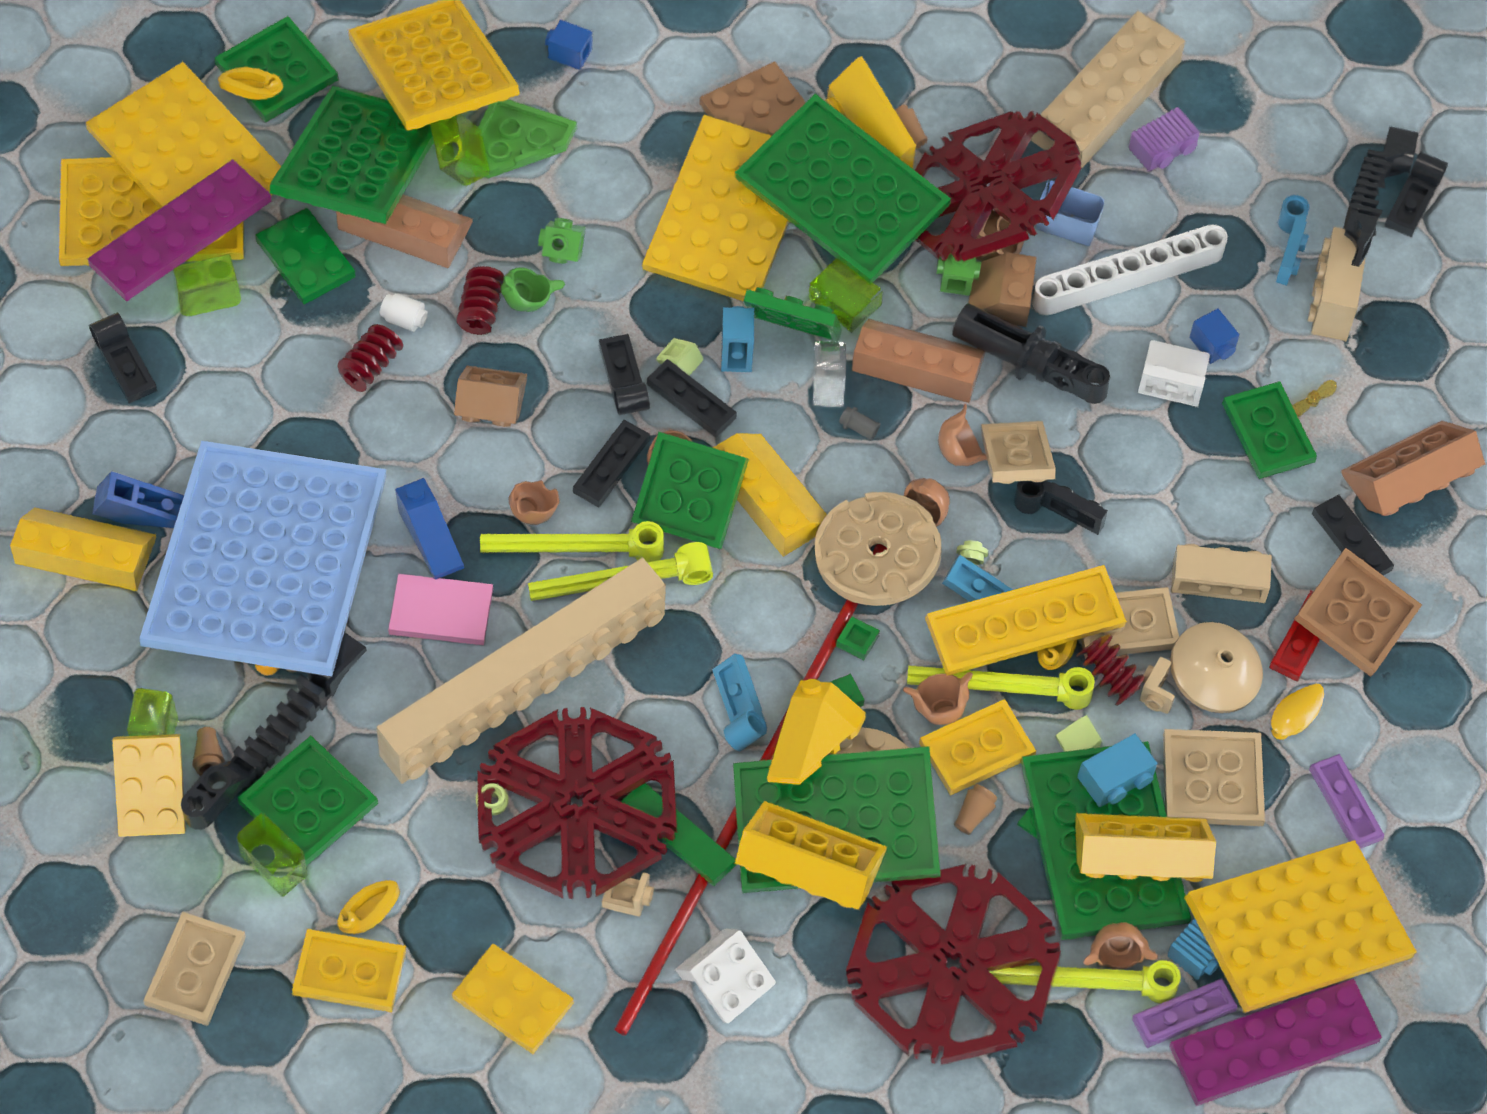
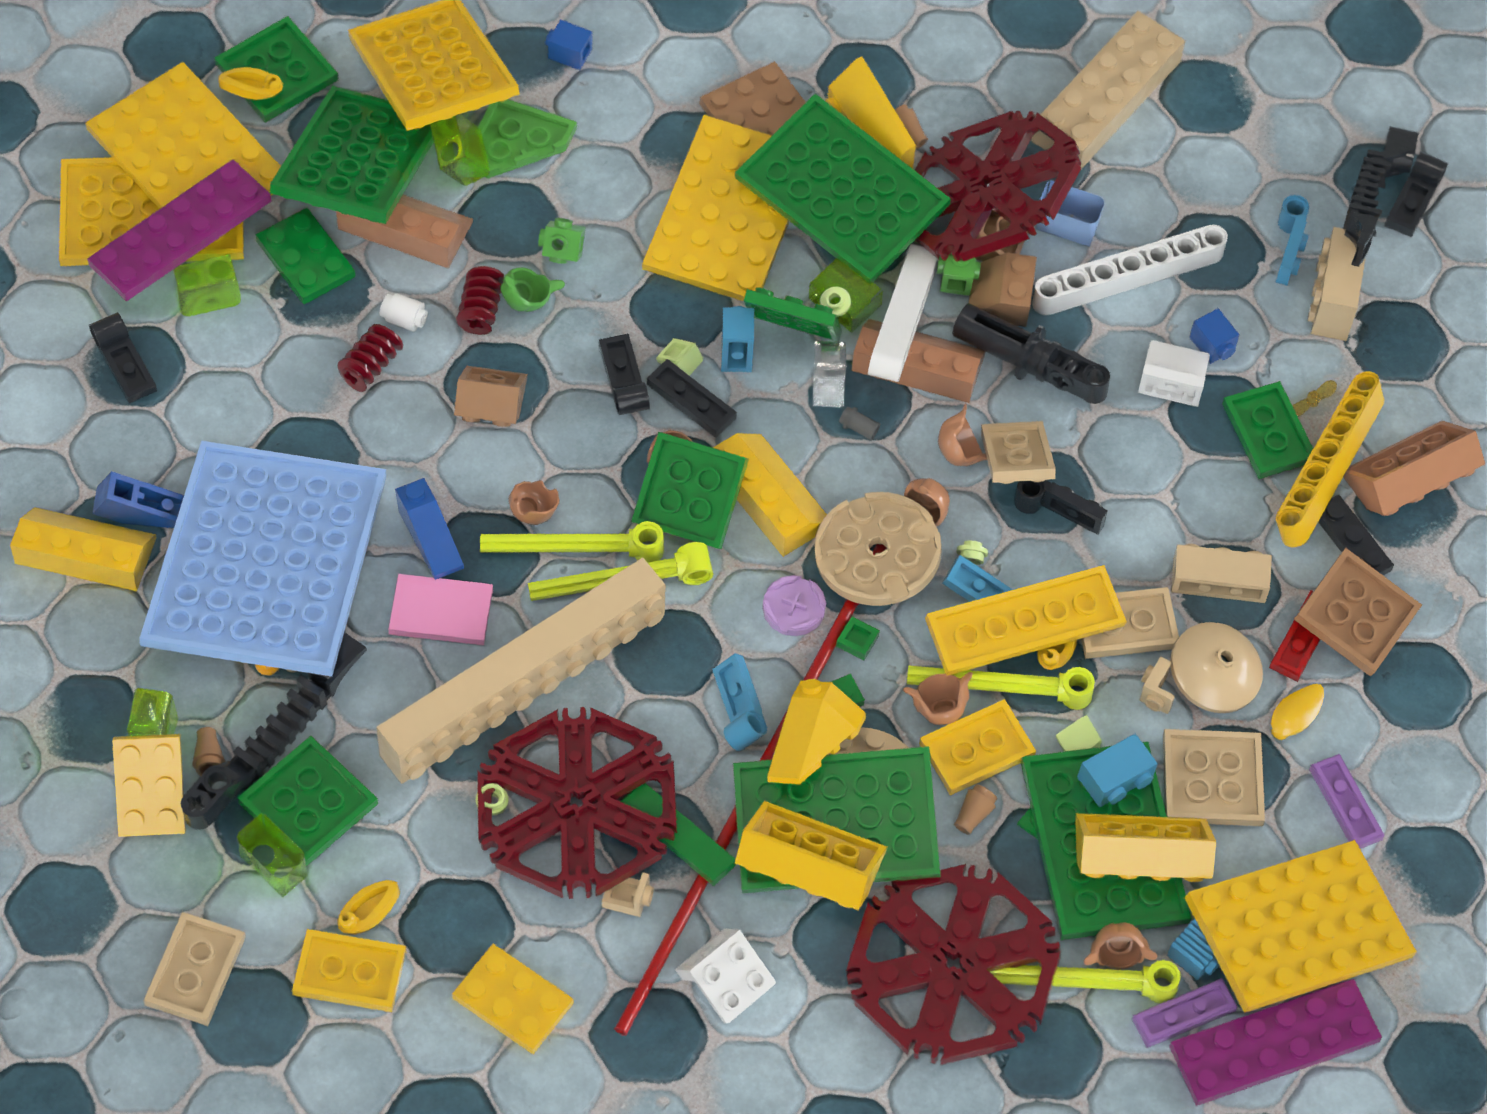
black plate [573,419,650,508] -> none
dark red piece [1076,634,1145,706] -> none
medium lavender brick [1129,107,1200,172] -> none
none -> lavender tile [762,575,826,636]
none -> yellowish green plate [820,287,851,317]
none -> white beam [868,244,938,382]
none -> yellow beam [1276,371,1385,548]

